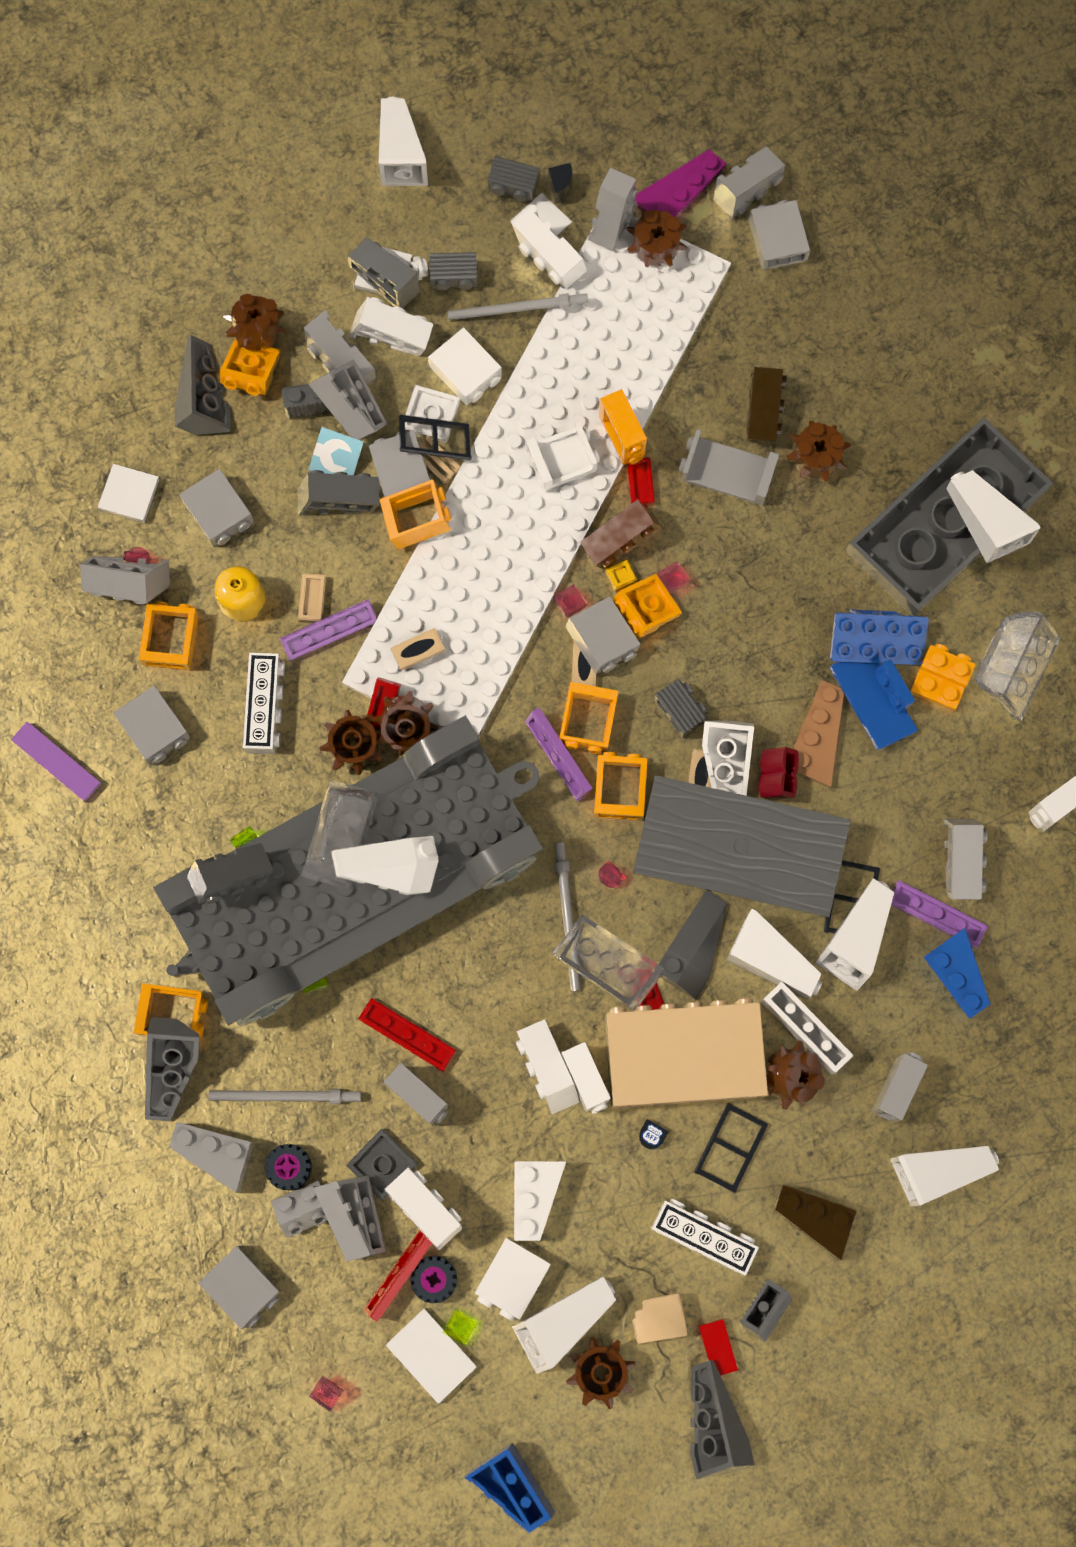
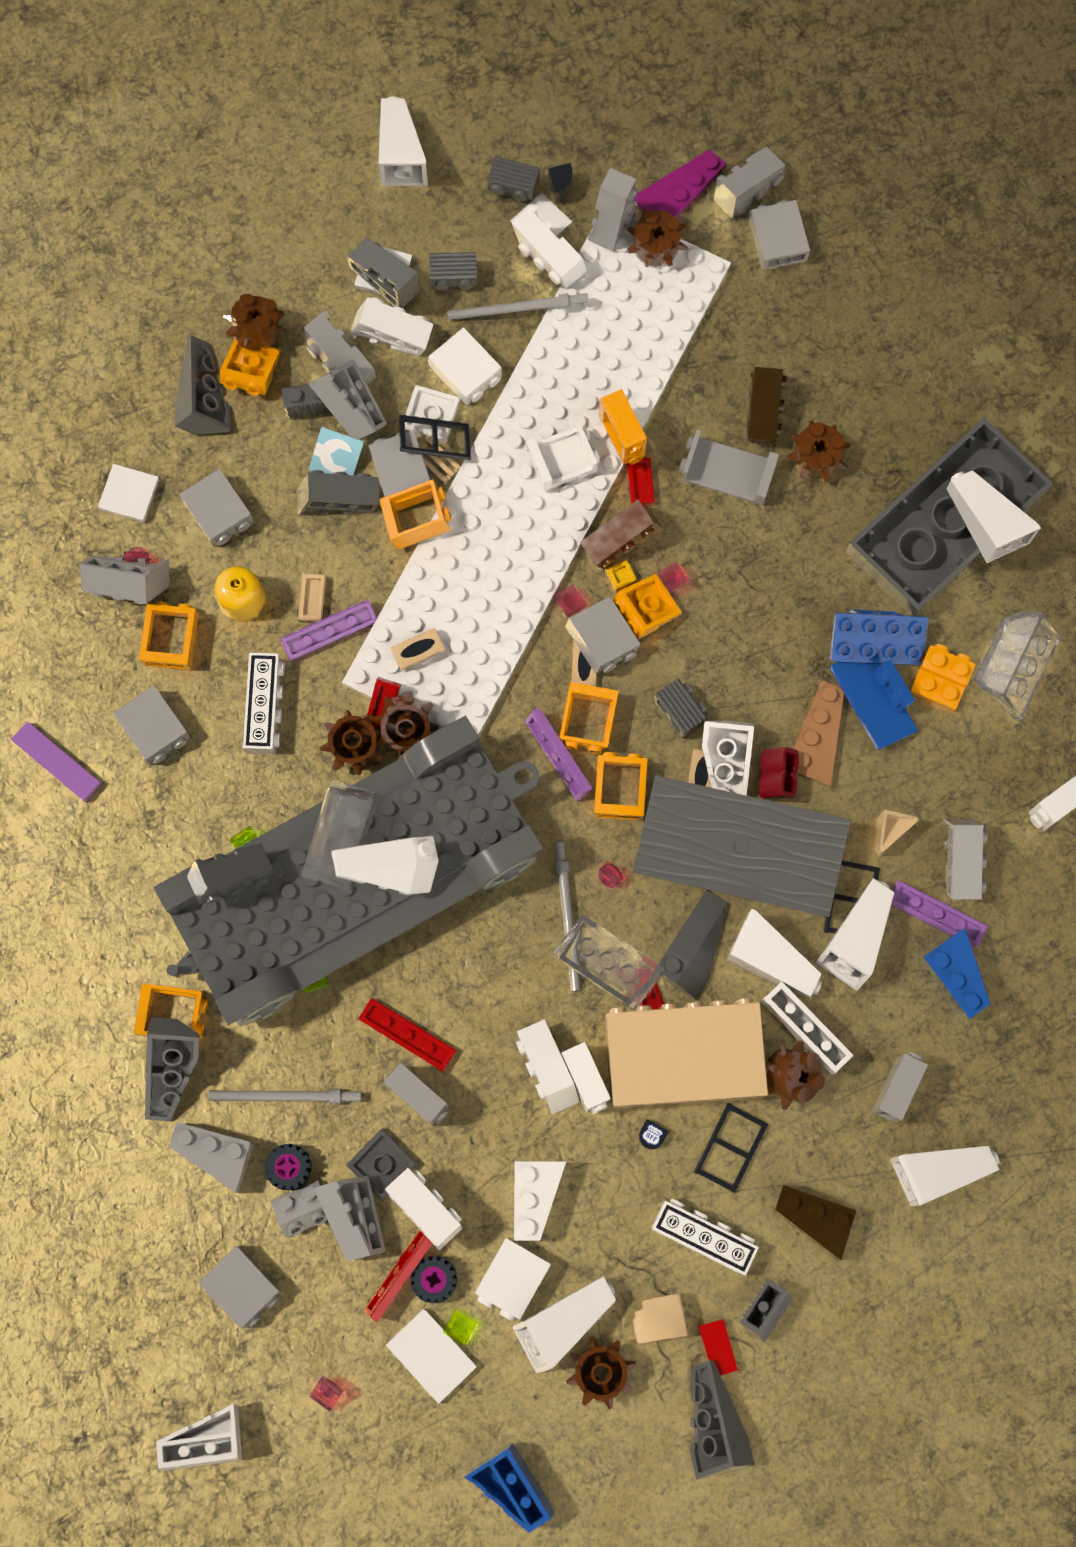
white plate [410,256,428,280] -> none
none -> white wedge [156,1403,242,1471]
none -> tan slope [875,809,919,856]

